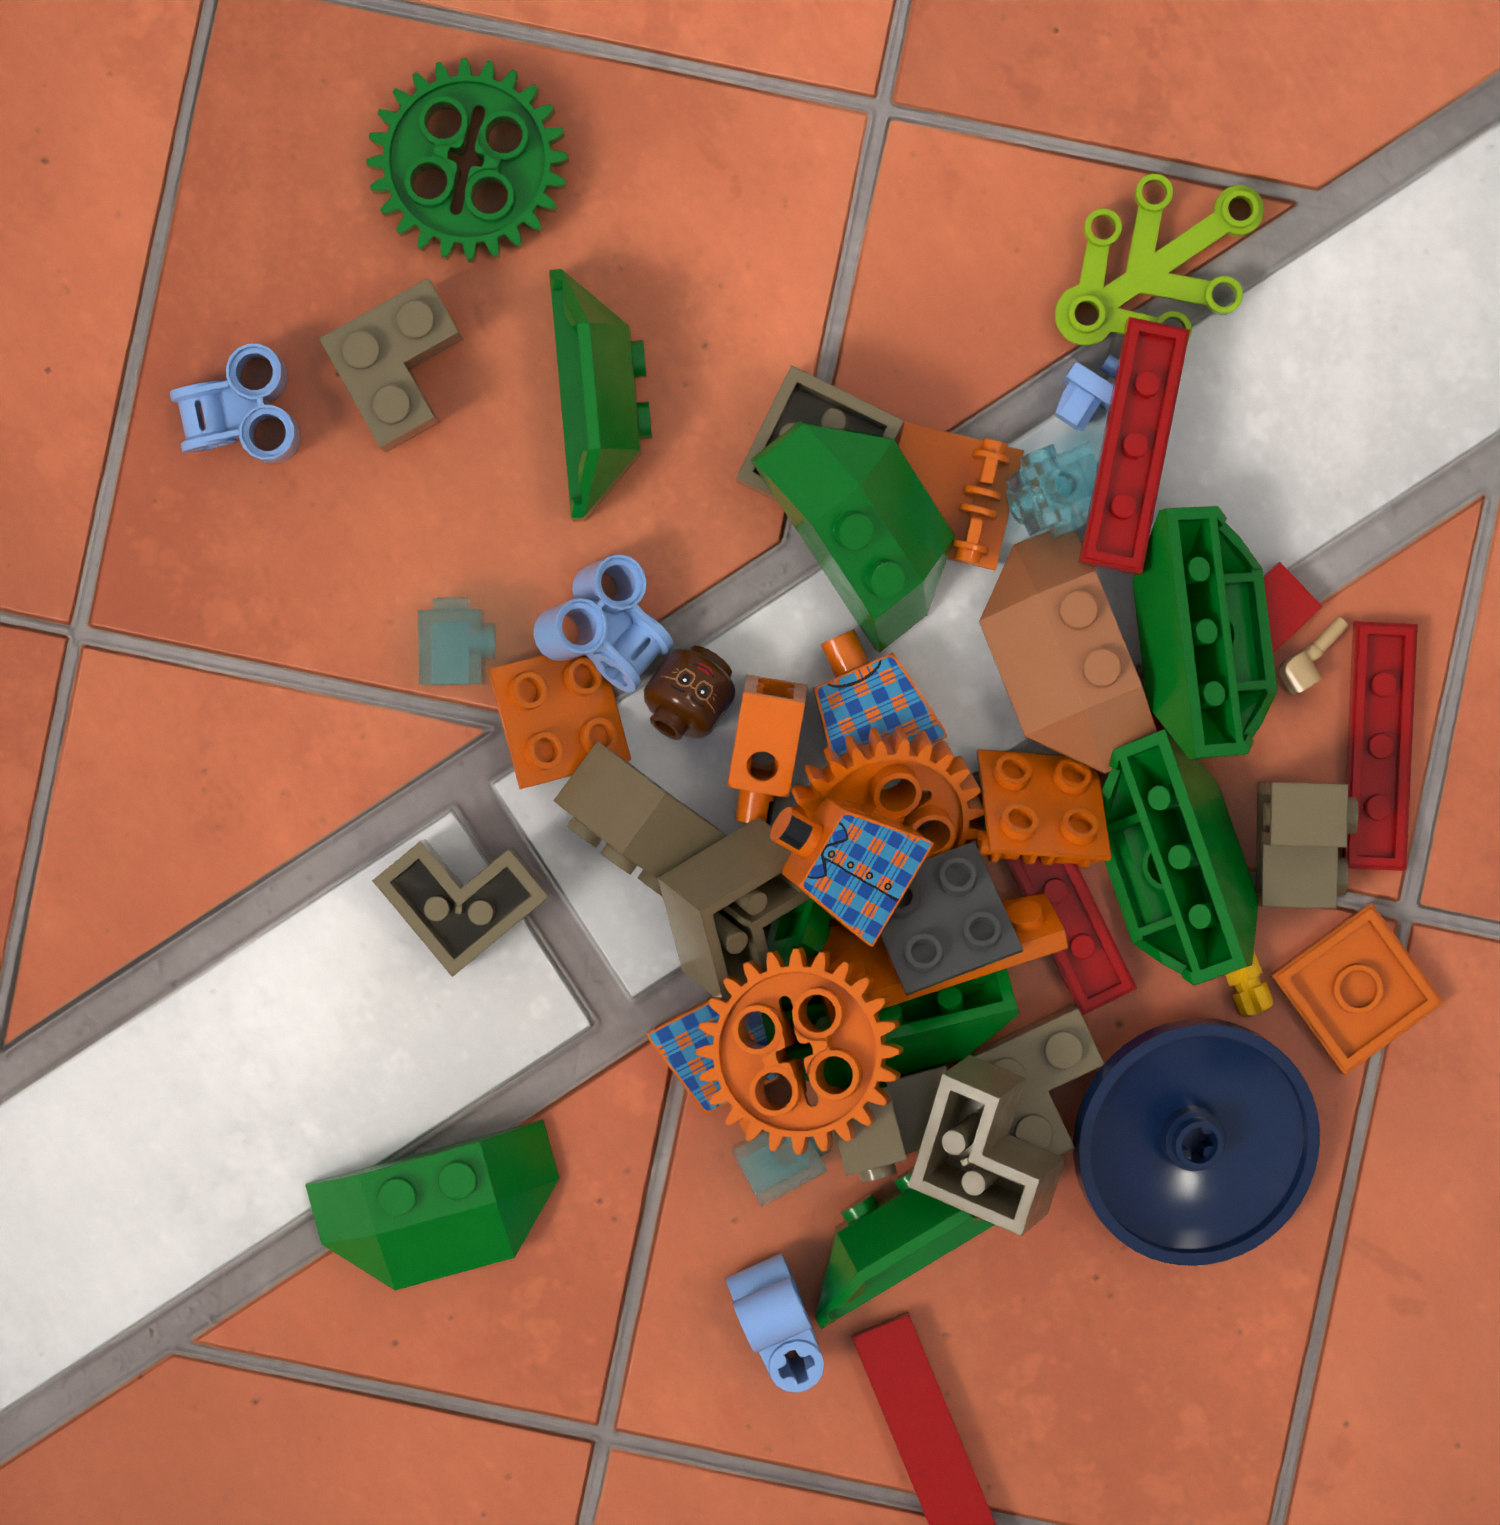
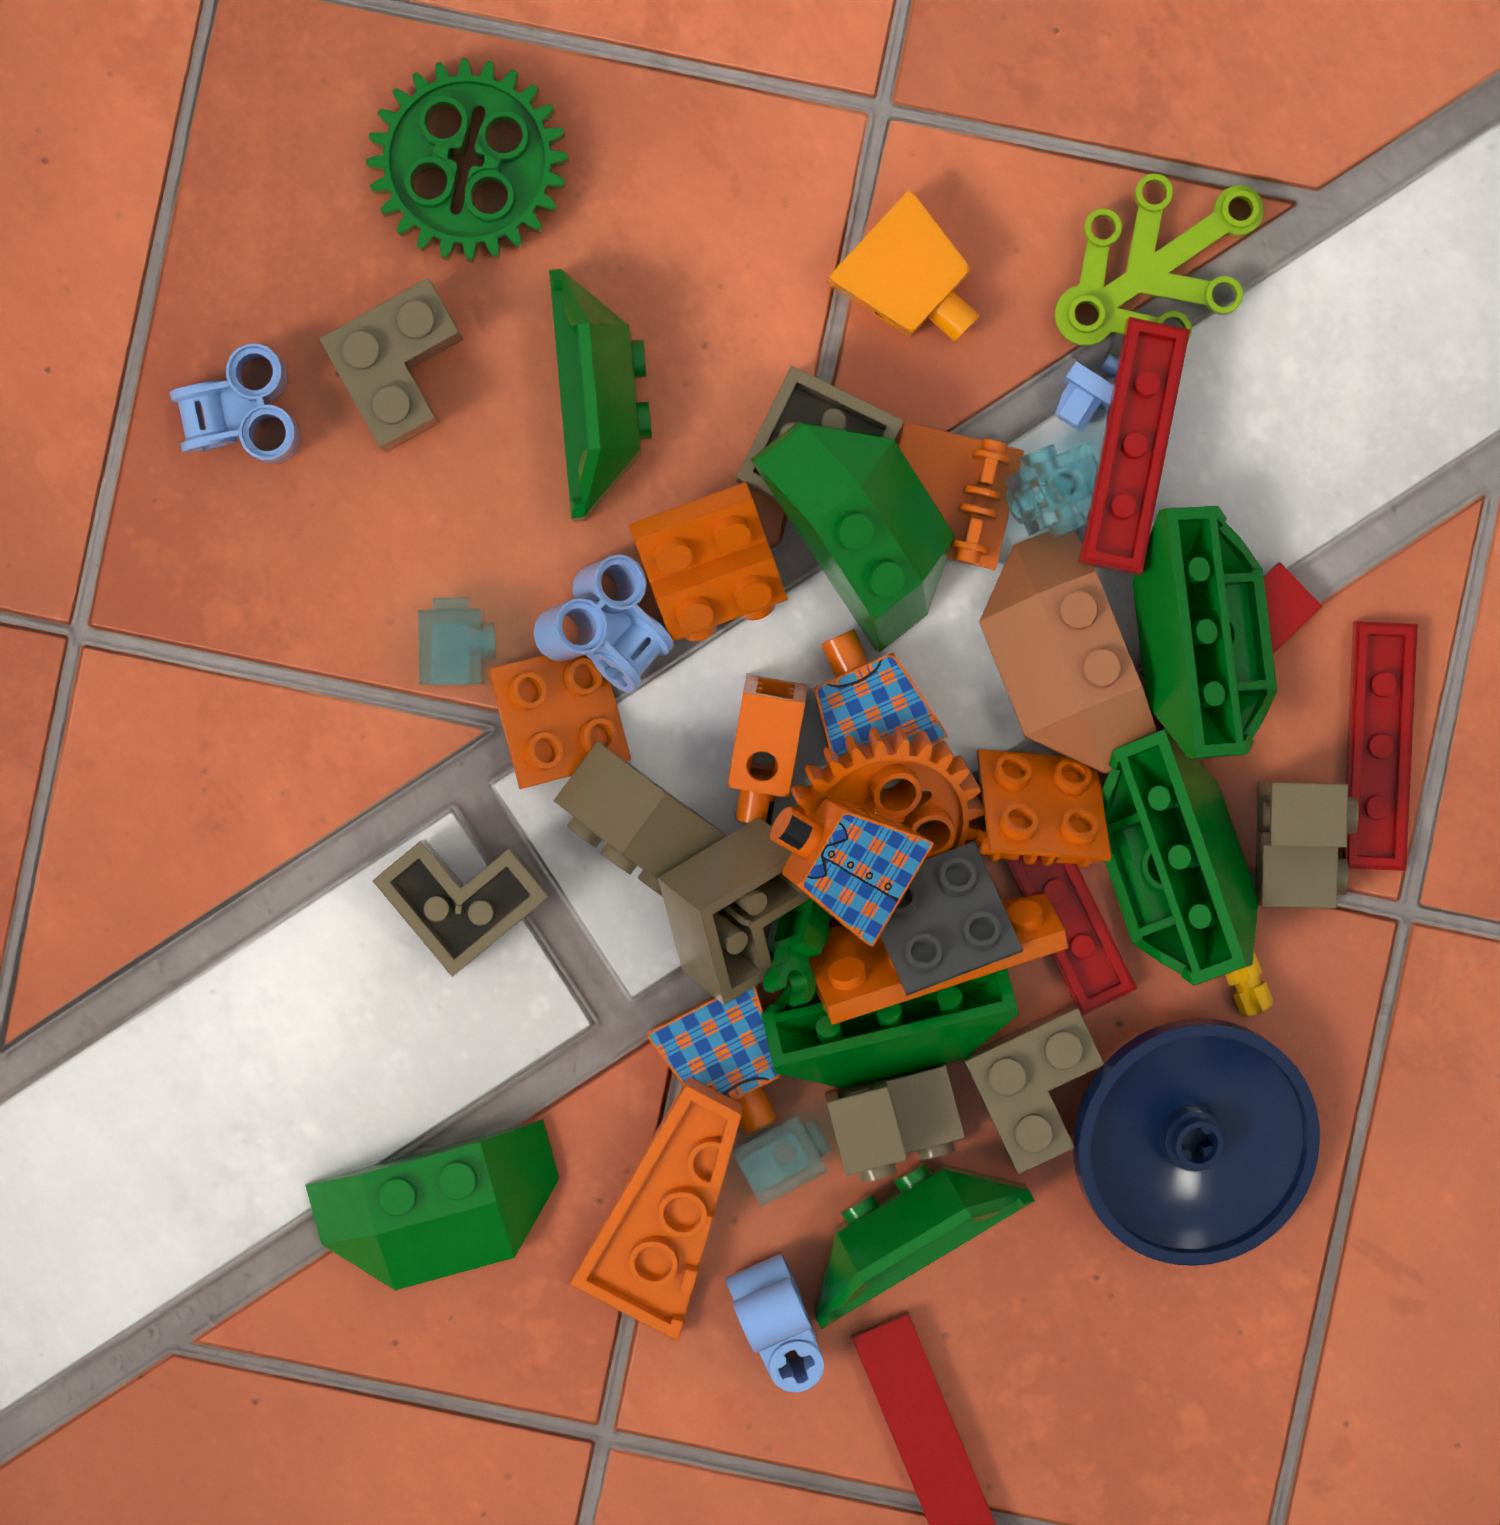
reddish brown head [644,646,735,740] -> none
orange gear [696,947,903,1155] -> none
dark tan brick [908,1055,1065,1236] -> none
orange tile [1270,902,1445,1075] -> none
tan hand [1279,617,1349,695] -> none
none -> orange wing [570,1076,744,1341]
none -> orange plate [628,482,788,642]
none -> light orange torso [827,190,980,343]

